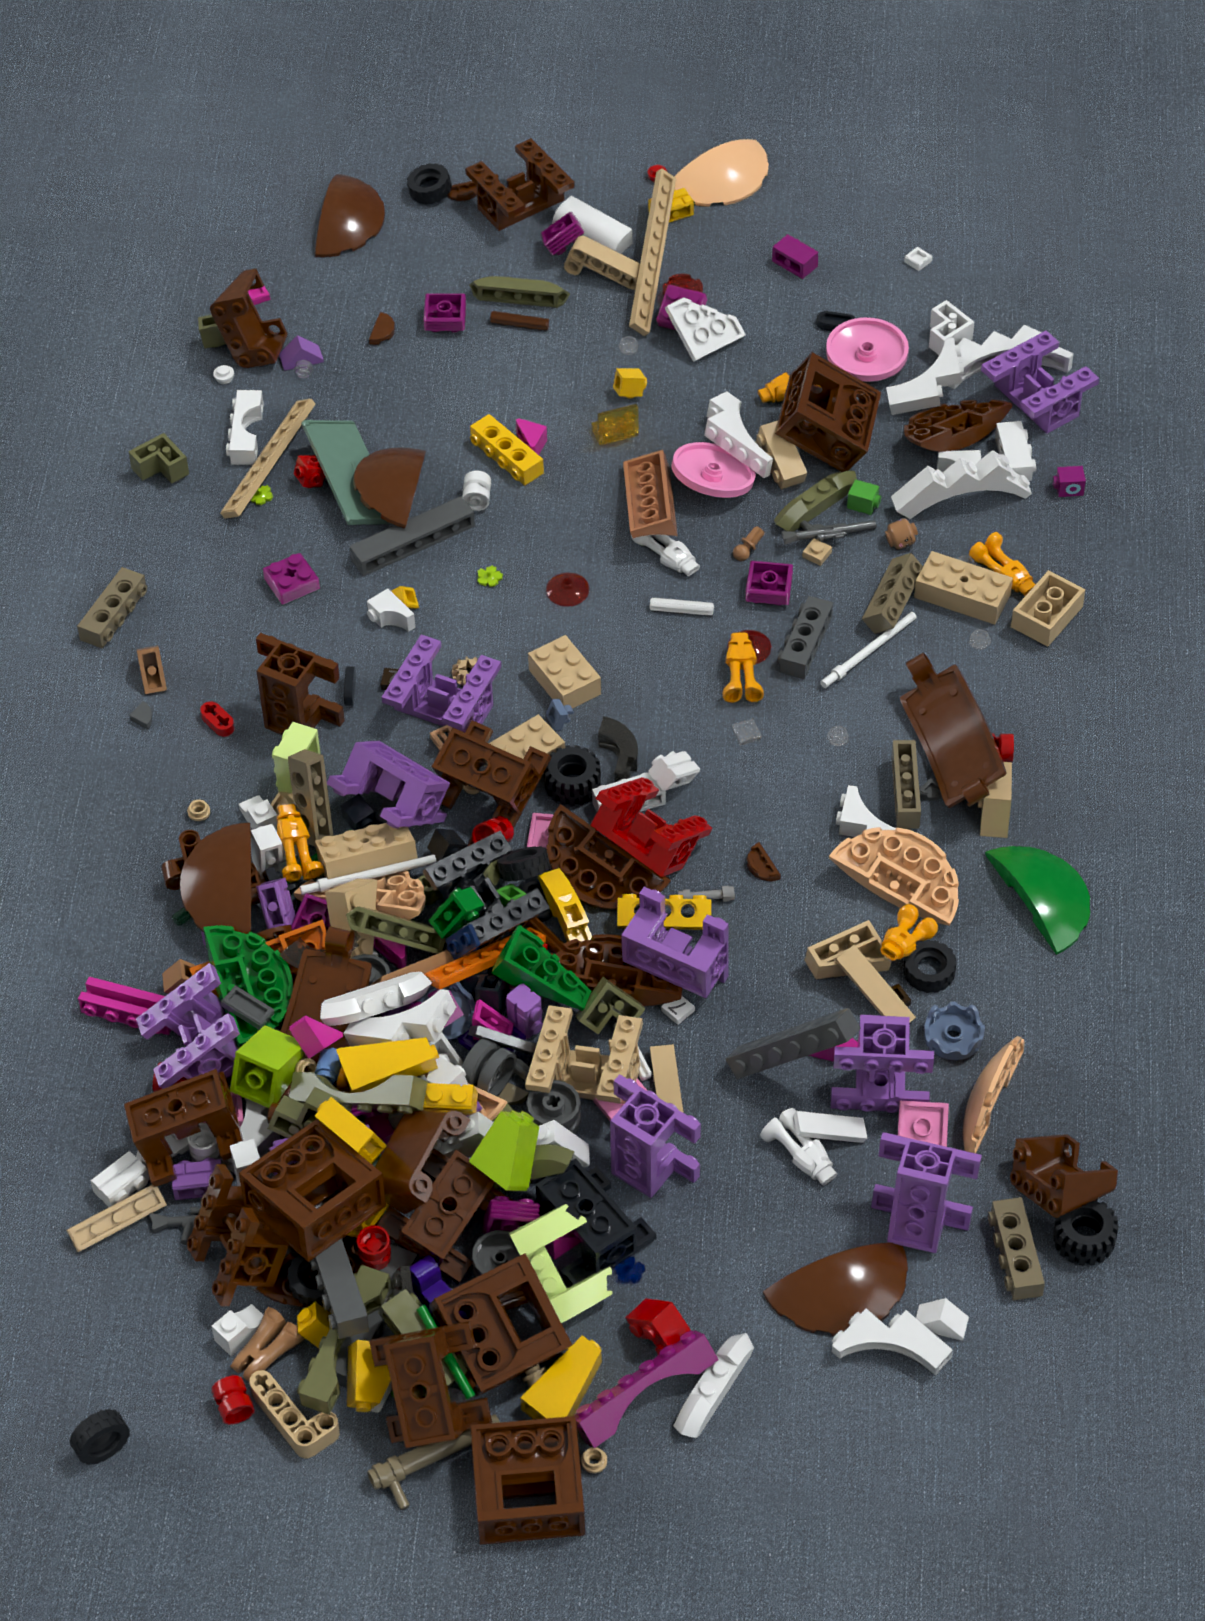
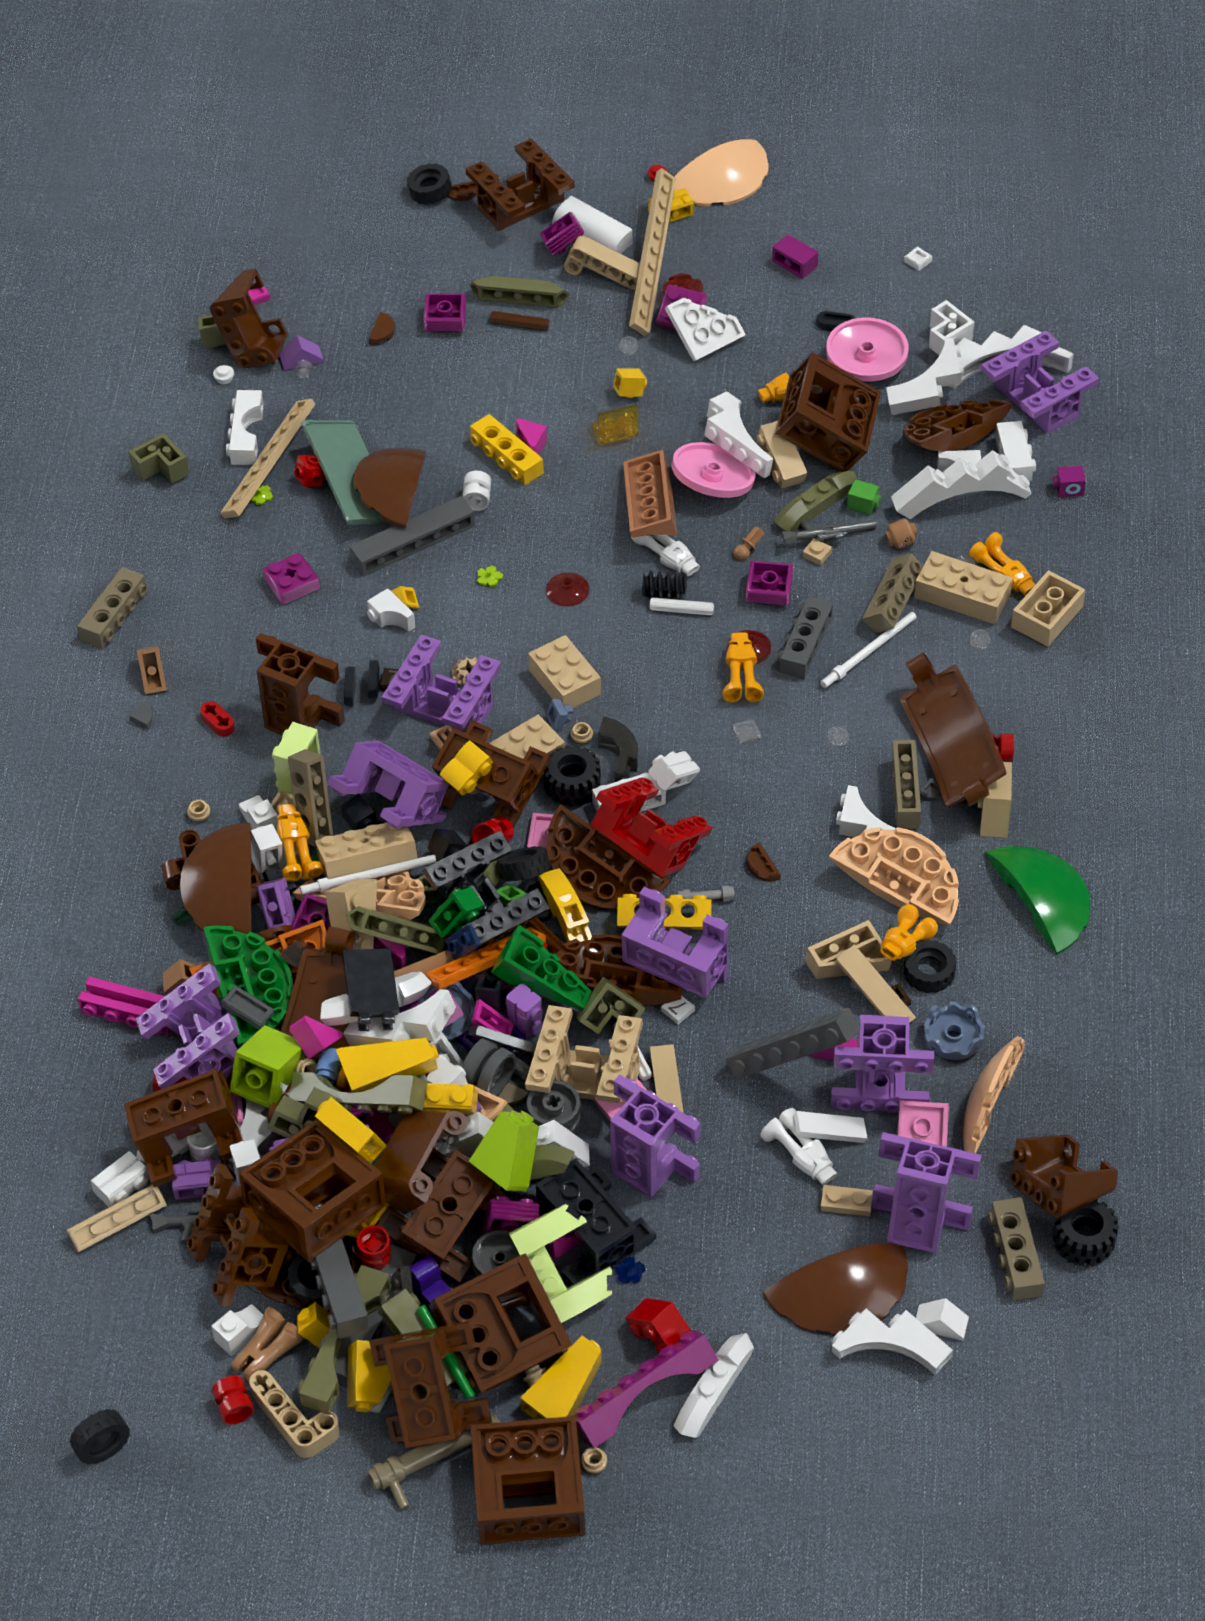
reddish brown brick [315,174,385,257] -> none
none -> black tile [342,948,399,1031]
none -> black tile [368,659,380,698]
none -> yellow brick [439,741,493,796]
none -> tan plate [571,722,593,743]
none -> black piece [642,570,687,600]
none -> tan plate [821,1185,873,1217]

